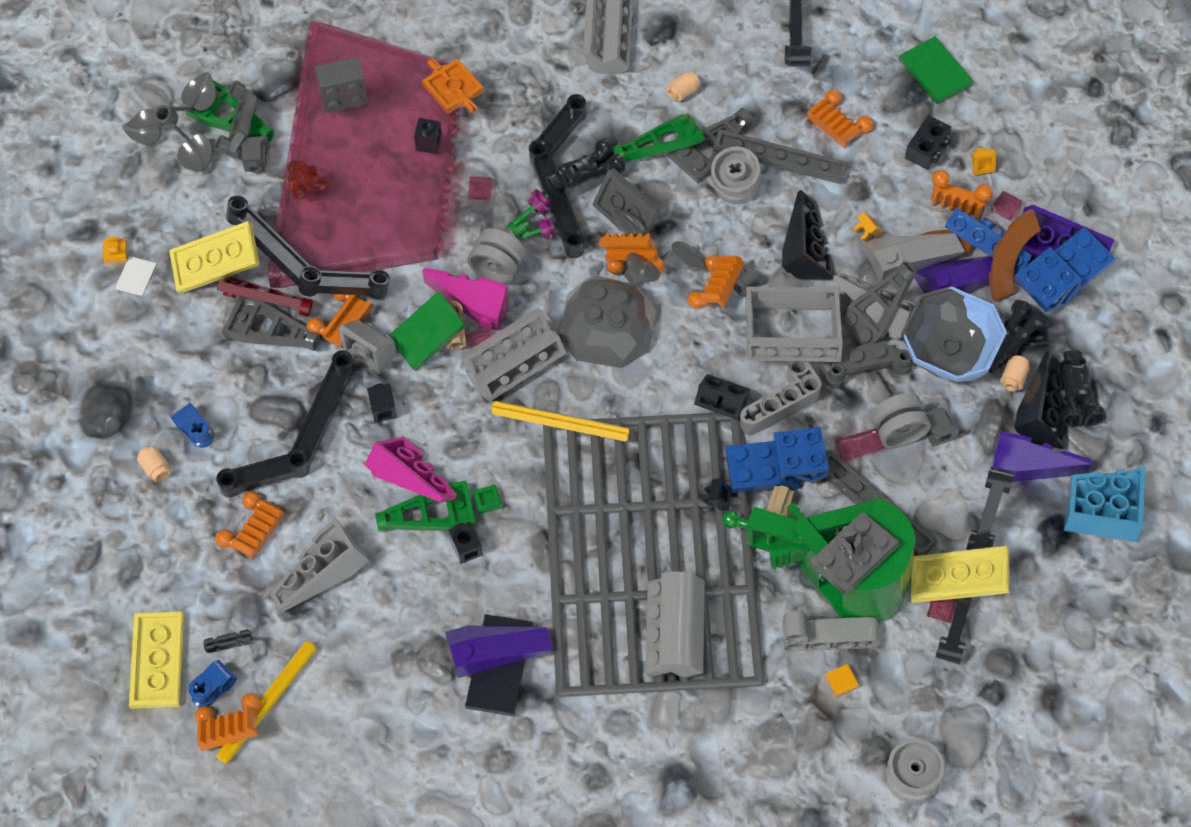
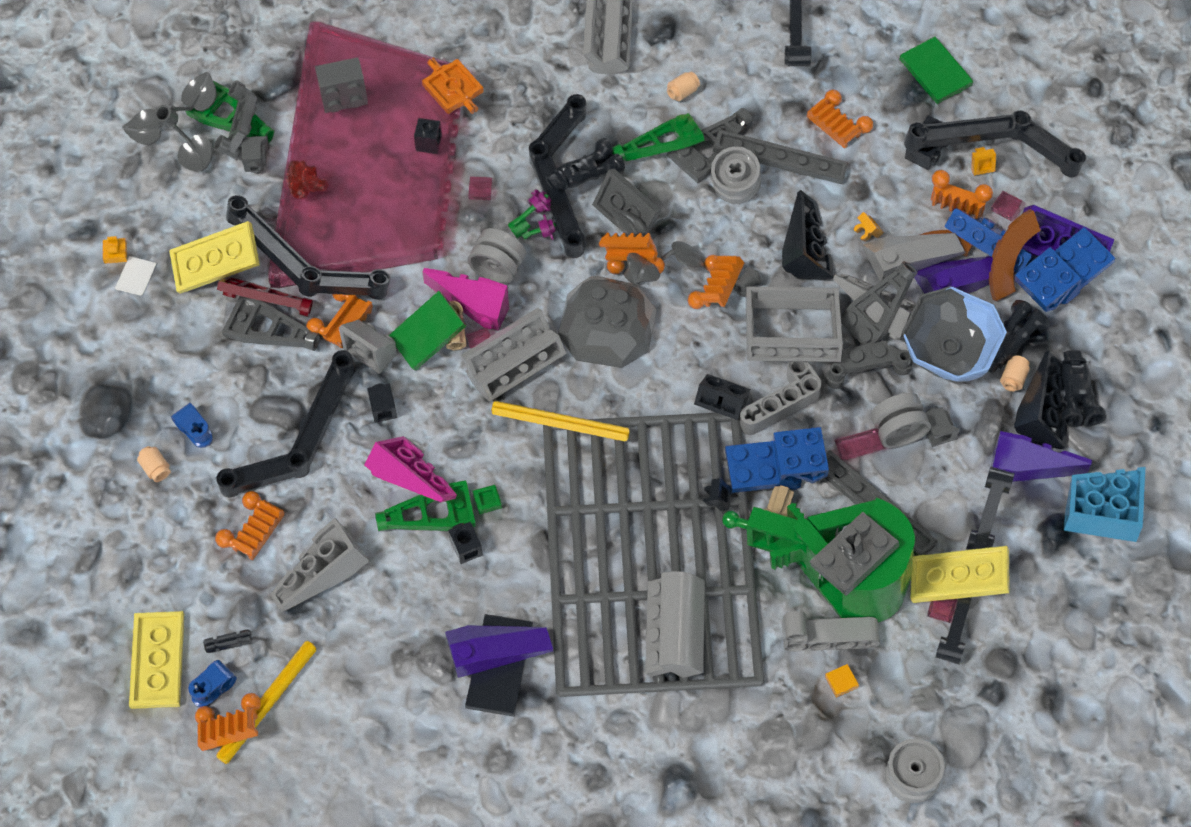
none -> black piece [904,110,1086,177]

